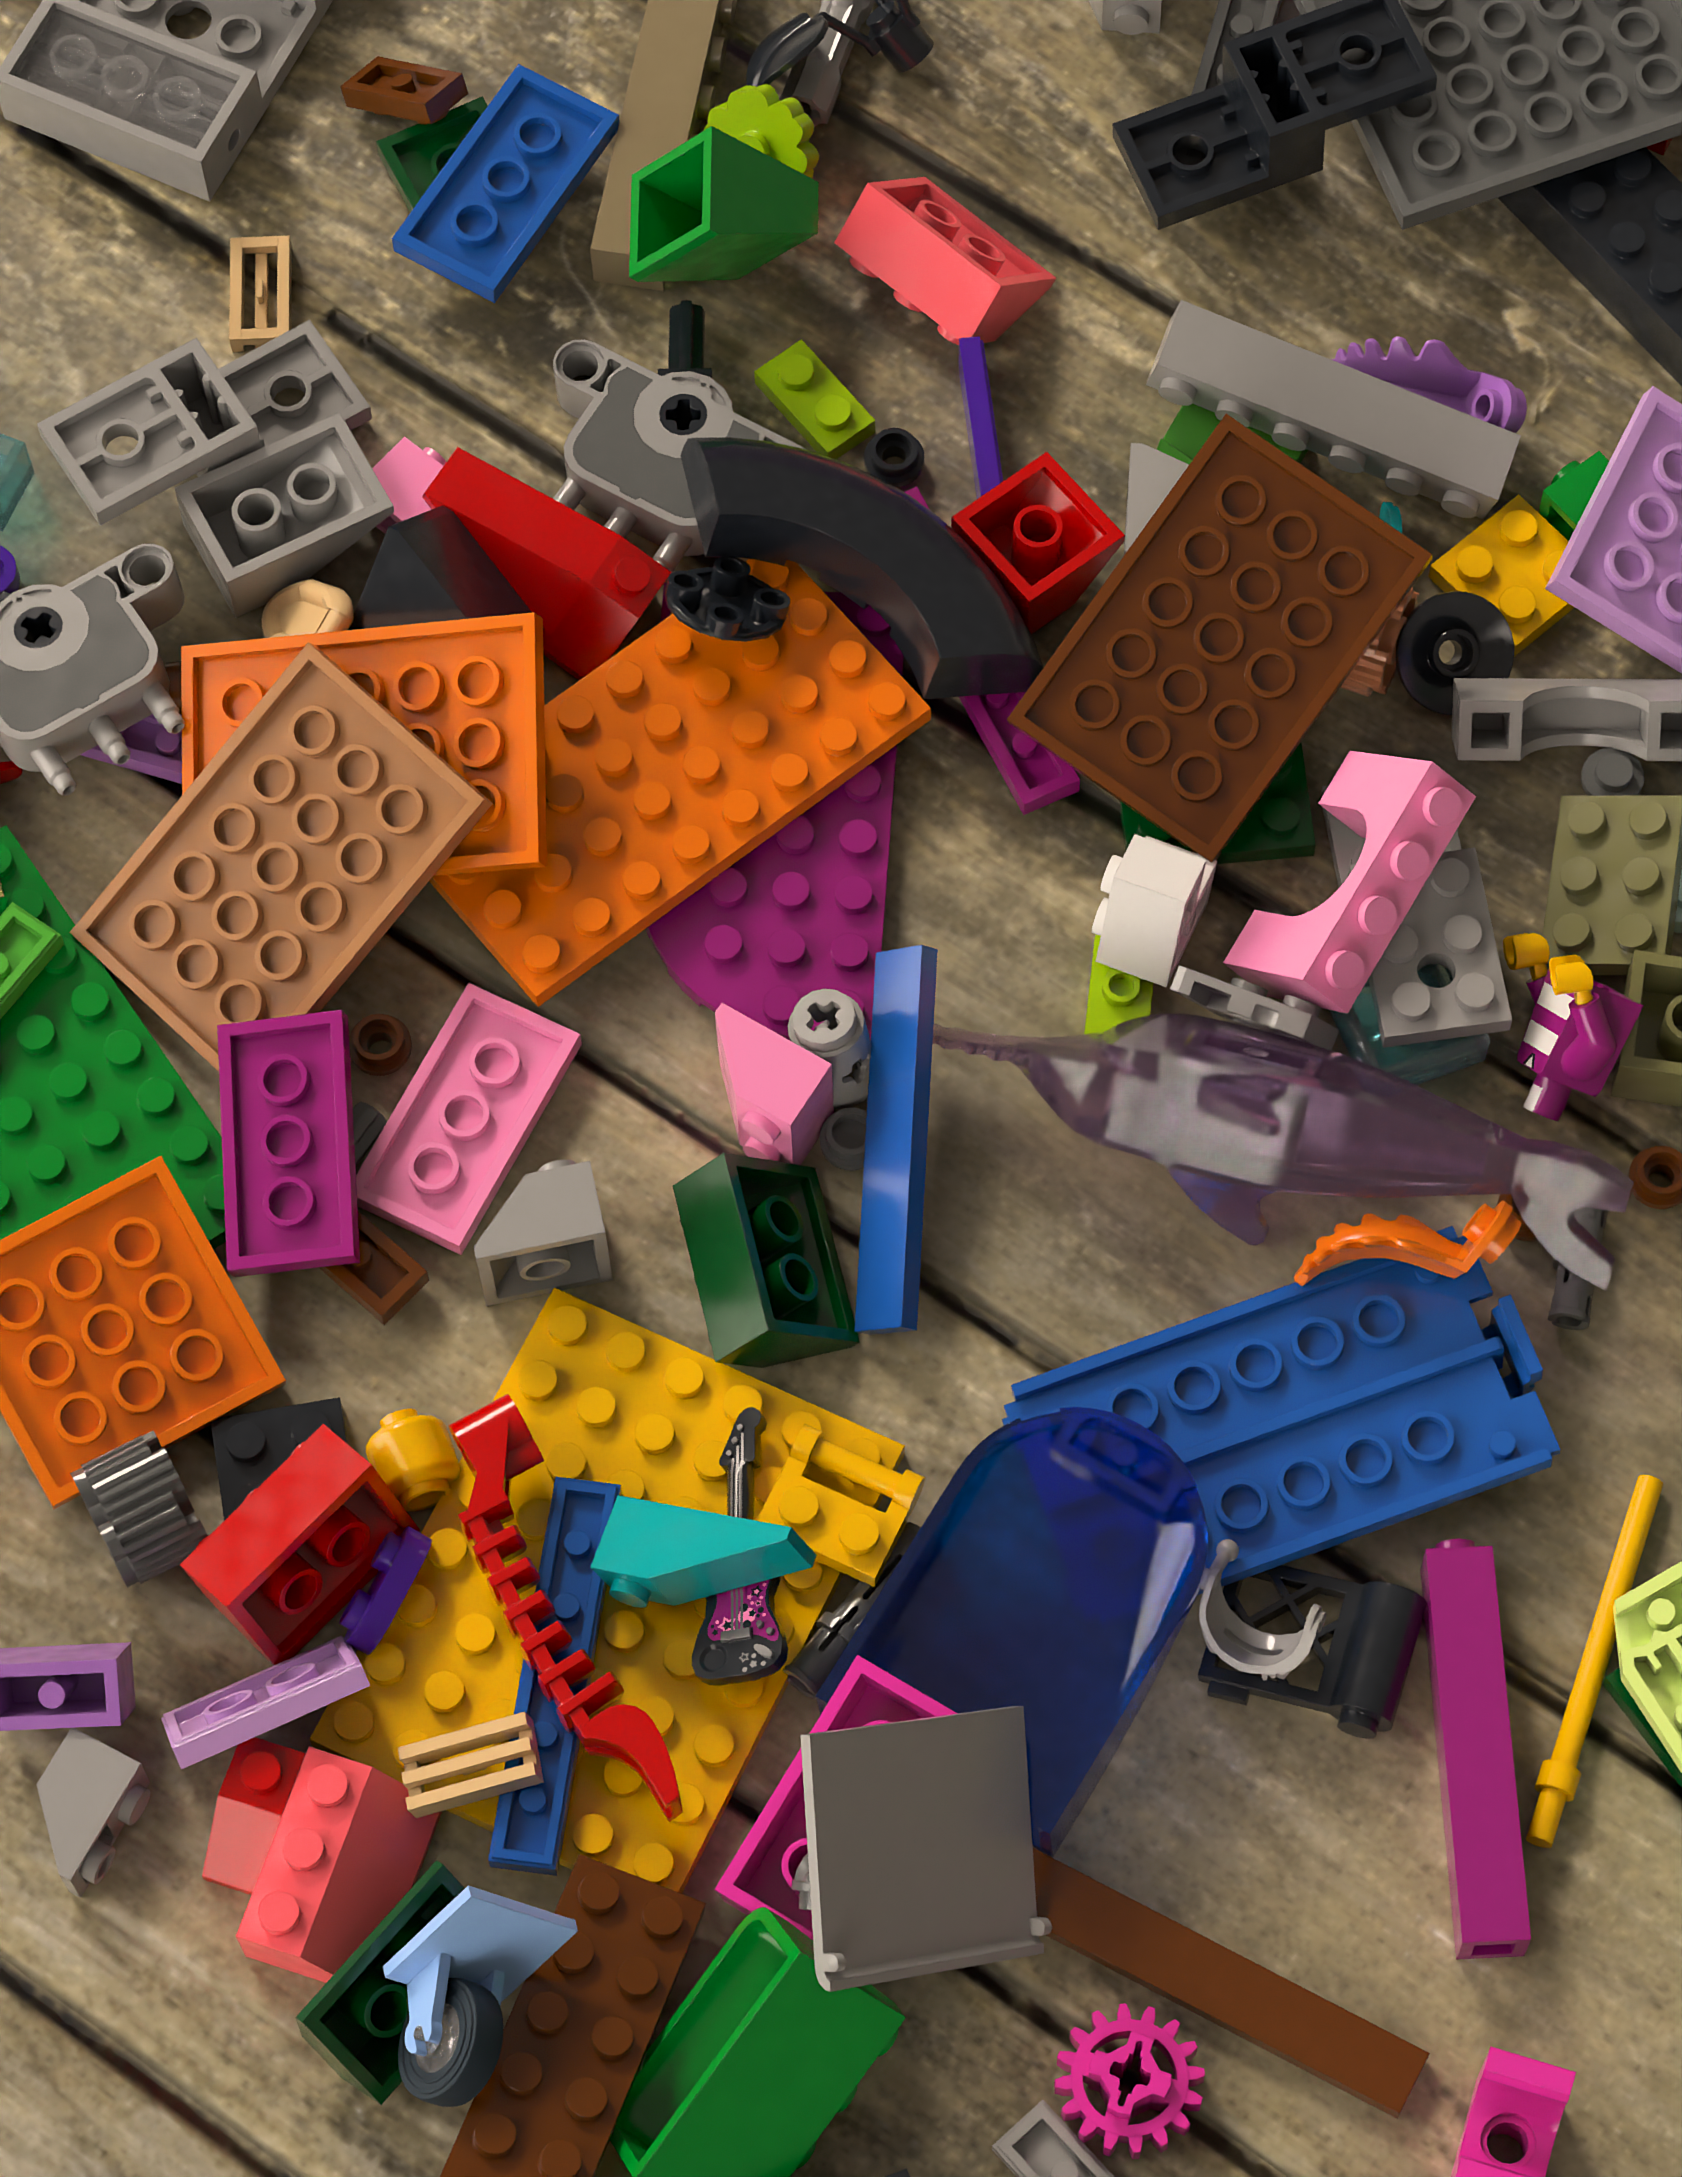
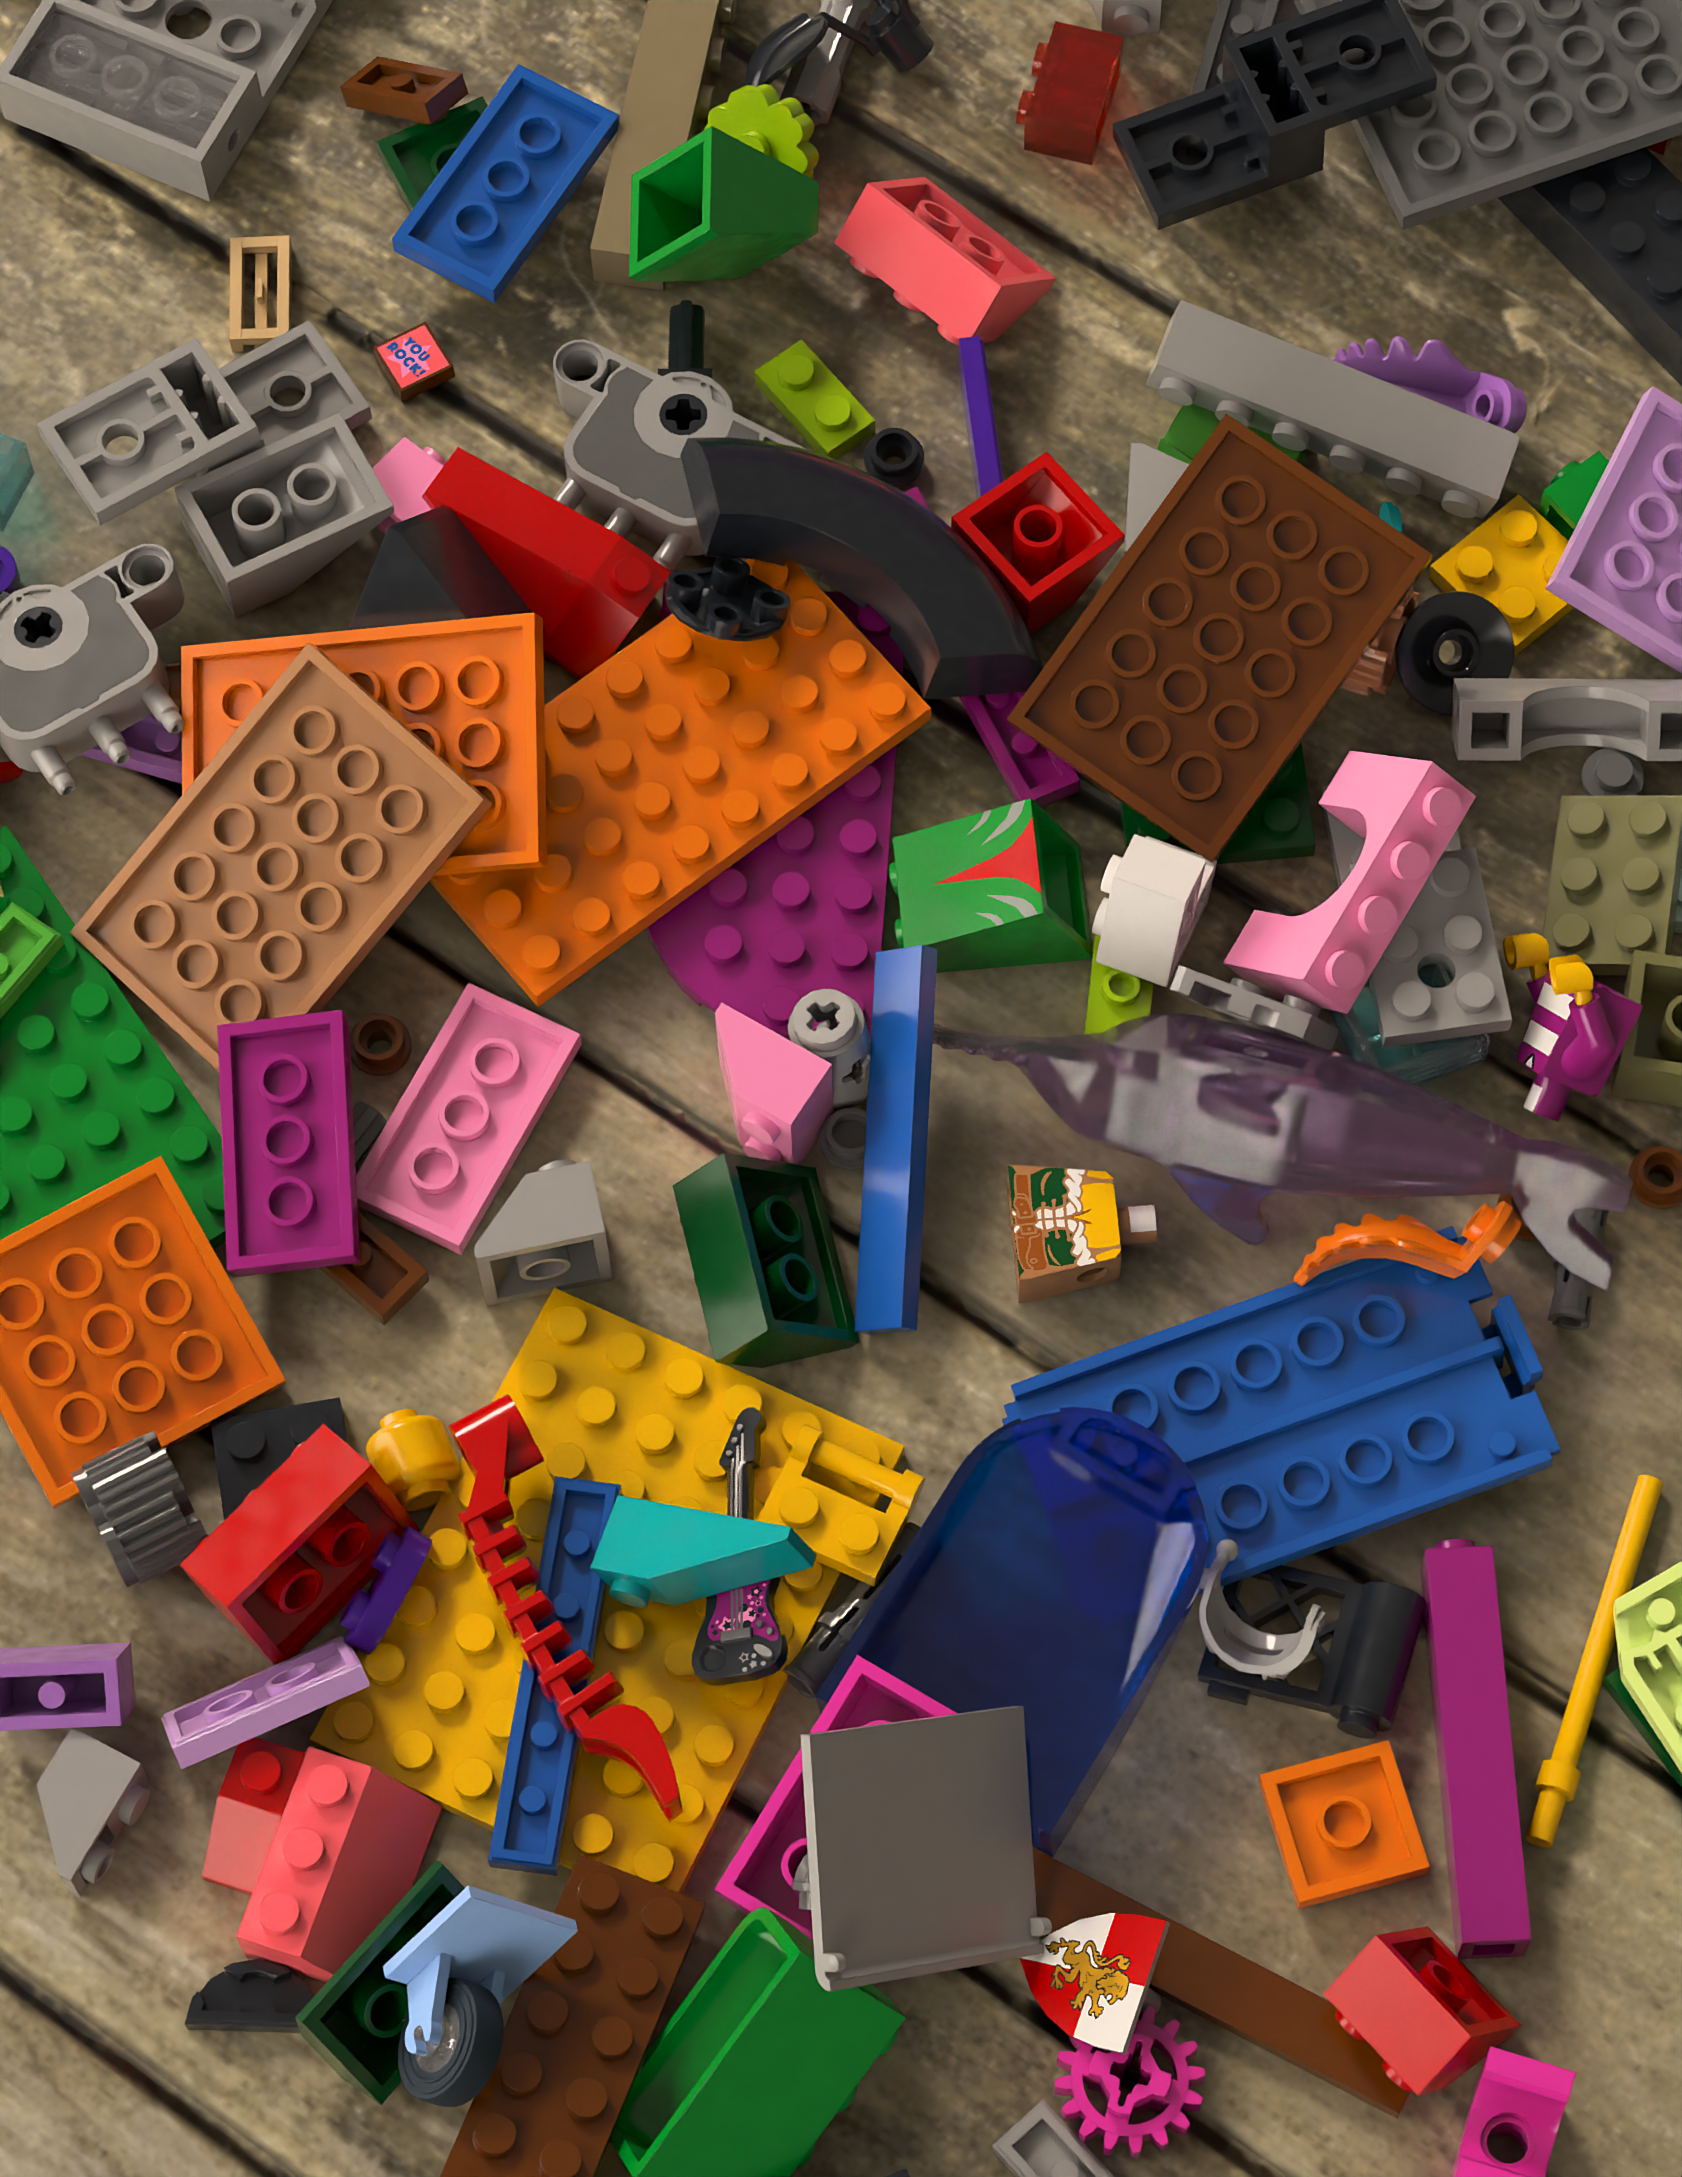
tan piece [261,579,354,638] -> none
tan tile [397,1711,544,1818] -> none
none -> black tile [185,1959,314,2033]
none -> tile [373,321,455,403]
none -> green slope [889,798,1093,973]
none -> torso [1007,1165,1157,1303]
none -> clear red brick [1016,21,1124,165]
none -> shield [1020,1913,1170,2055]
none -> orange plate [1258,1740,1430,1909]
none -> slope [1323,1926,1522,2096]

